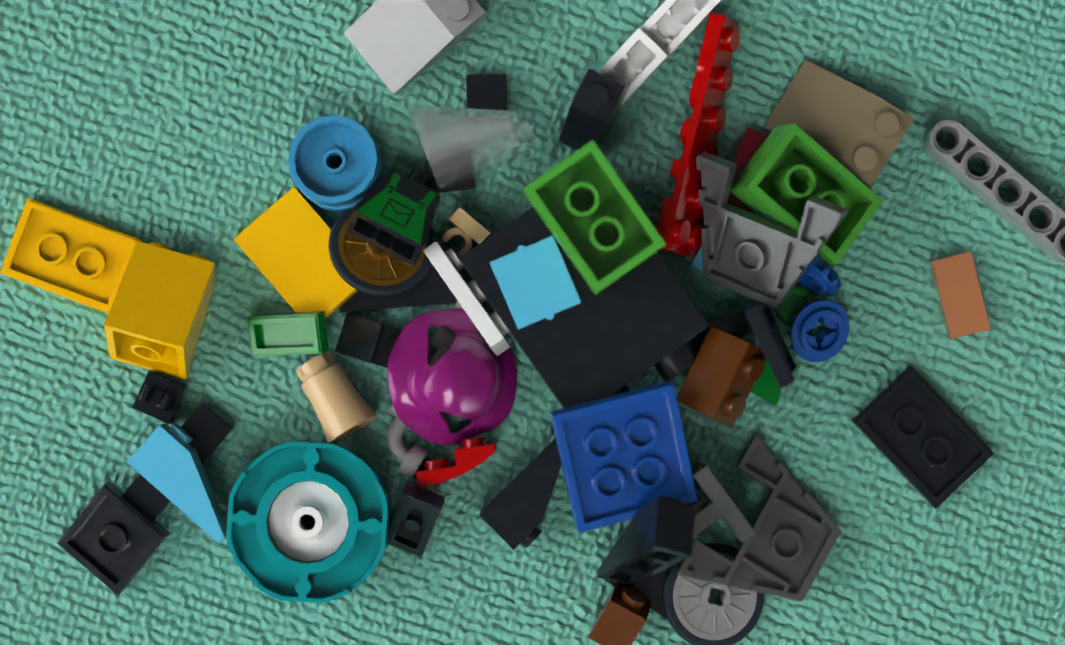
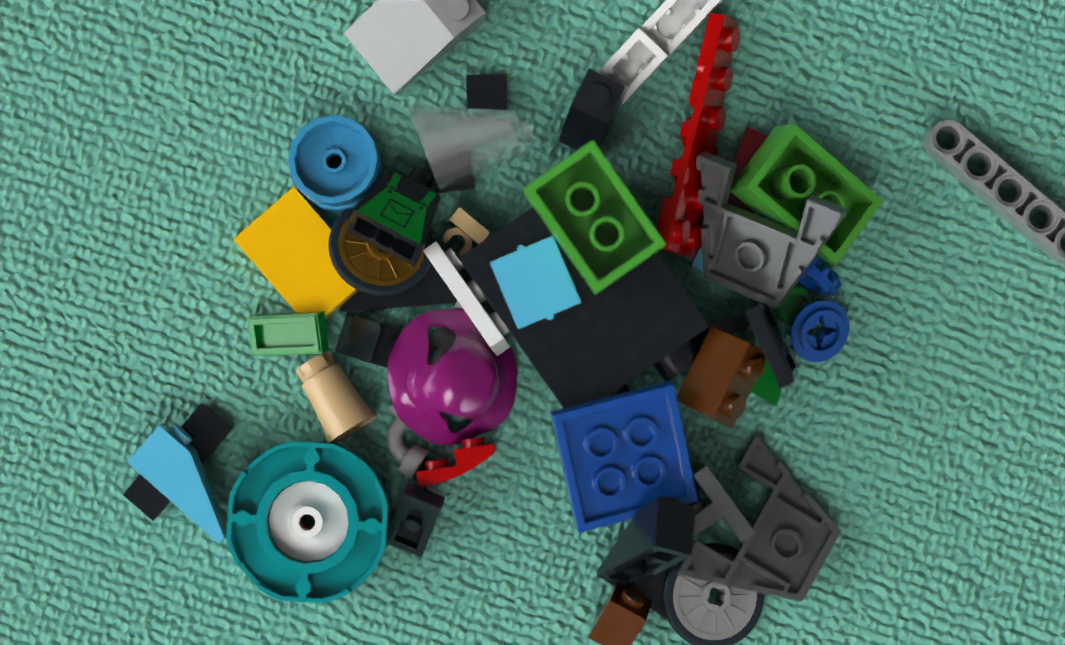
yellow tile [0,198,143,314] -> none
black tile [57,481,170,595] -> none
yellow slope [104,241,216,380] -> none
black tile [132,371,188,424] -> none
black slope [479,438,562,550] -> none
dark tan slope [762,60,914,188] -> none
black tile [851,366,994,509] -> none
nougat tile [930,251,991,339] -> none

